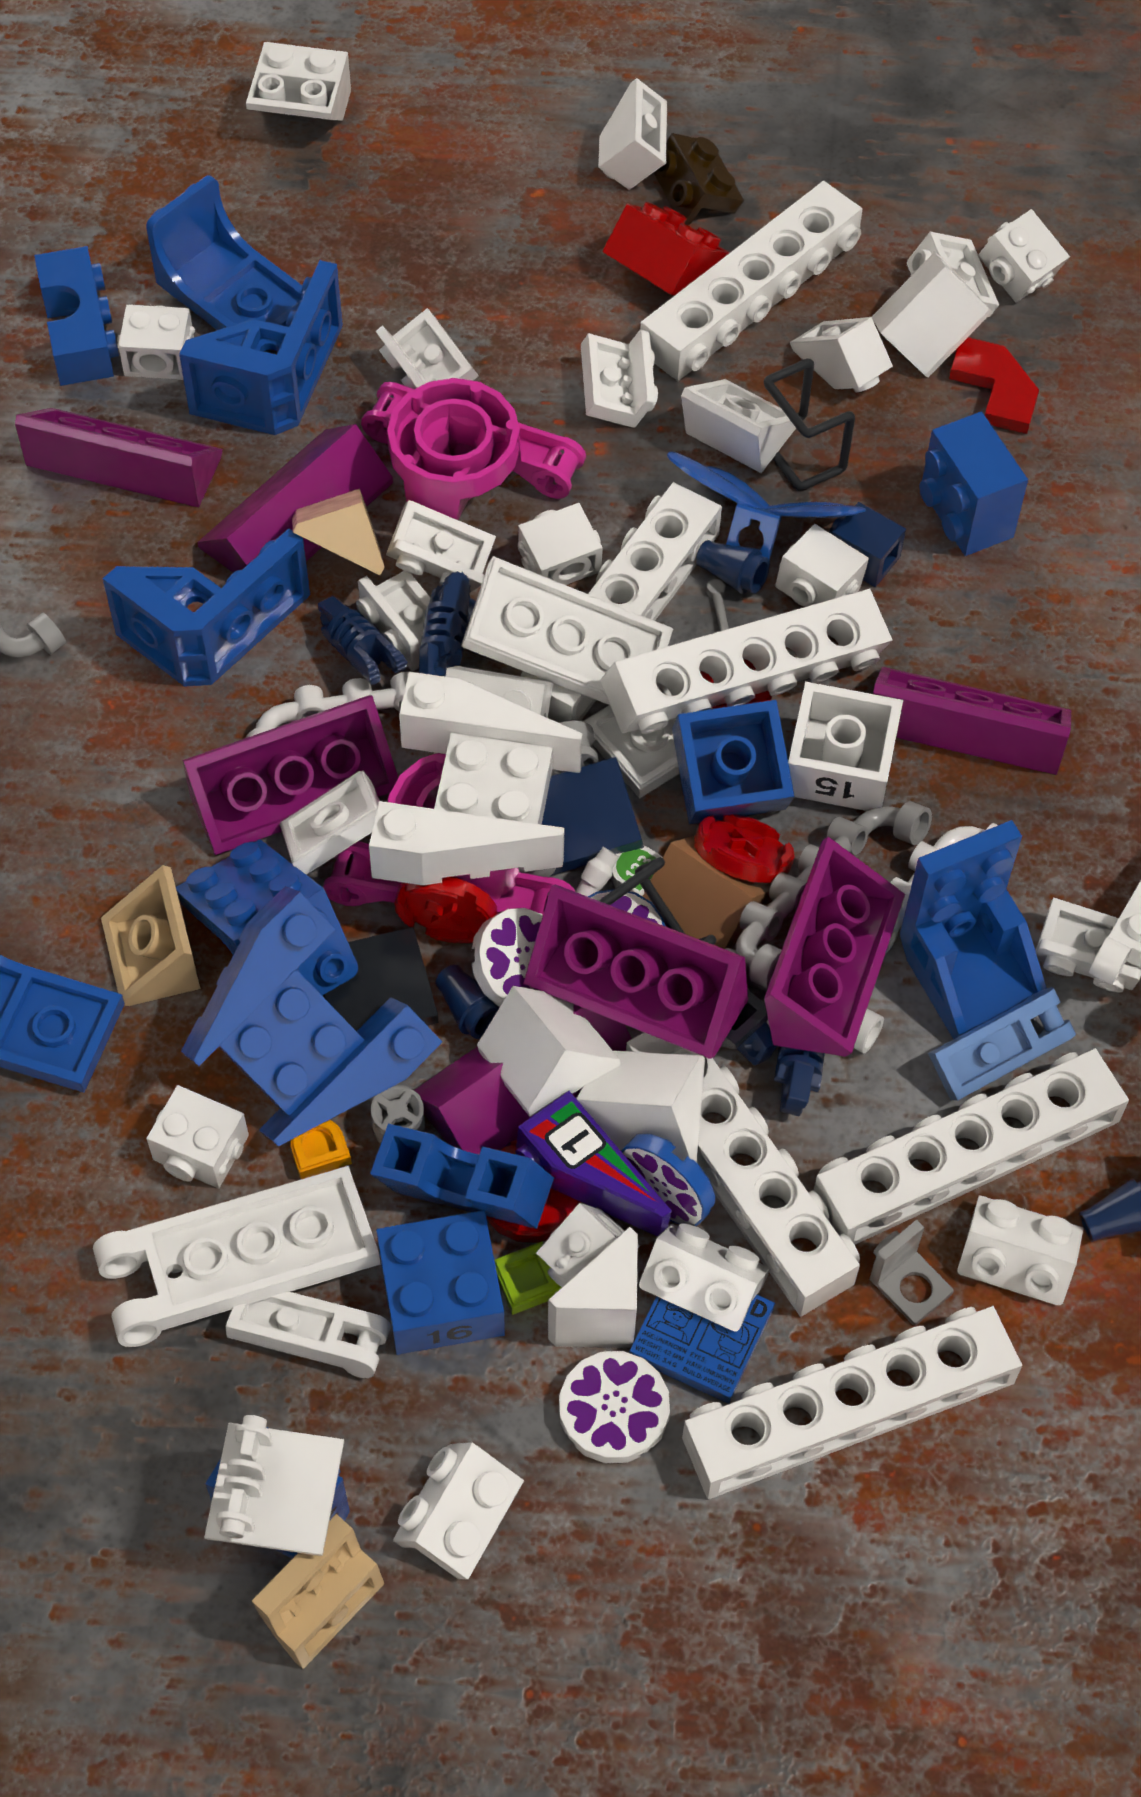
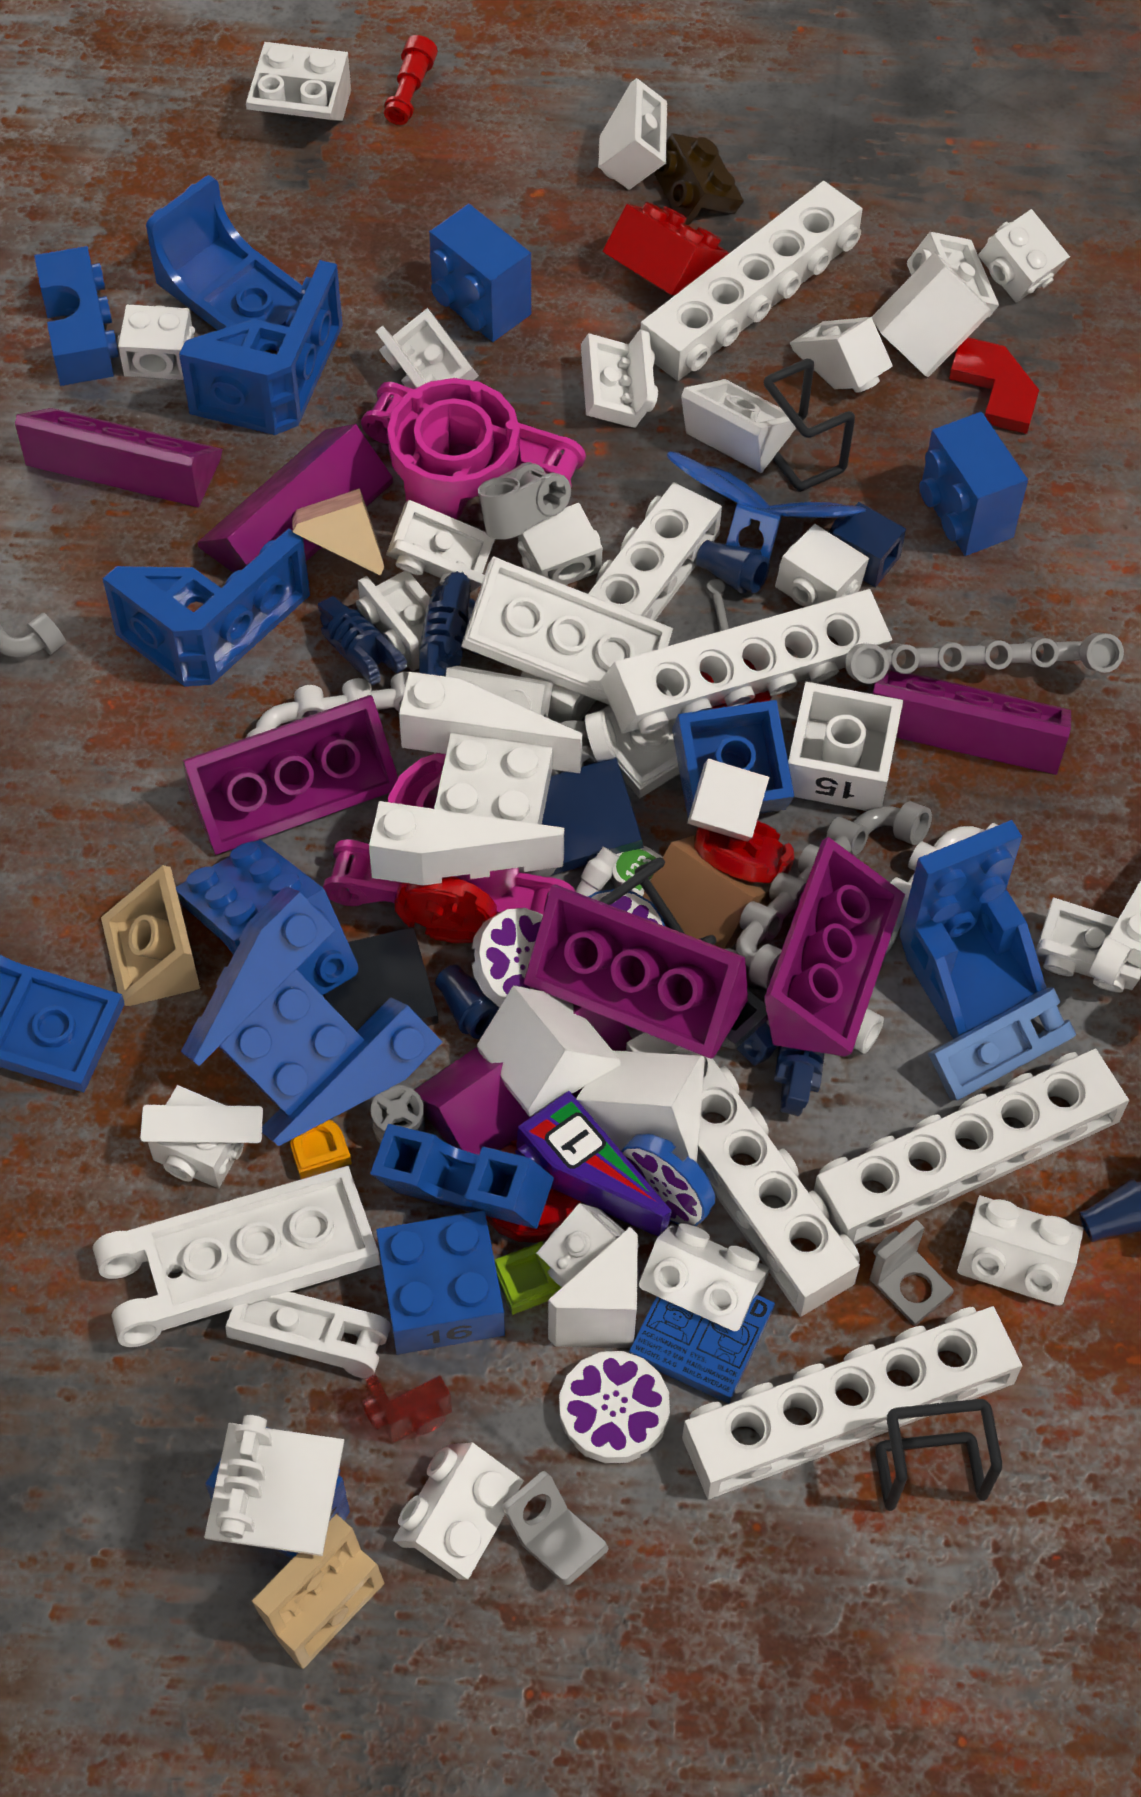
white tile [280,771,380,875] -> none
none -> white sticker [140,1105,263,1143]
none -> clear red bracket [361,1374,452,1443]
none -> red piece [384,35,438,125]
none -> blue brick [429,204,531,342]
none -> light grey piece [478,462,571,539]
none -> light grey bracket [503,1471,608,1585]
none -> white tile [585,710,619,762]
none -> white piece [687,759,769,842]
none -> light grey bar [845,632,1124,684]
none -> black piece [875,1399,1002,1511]

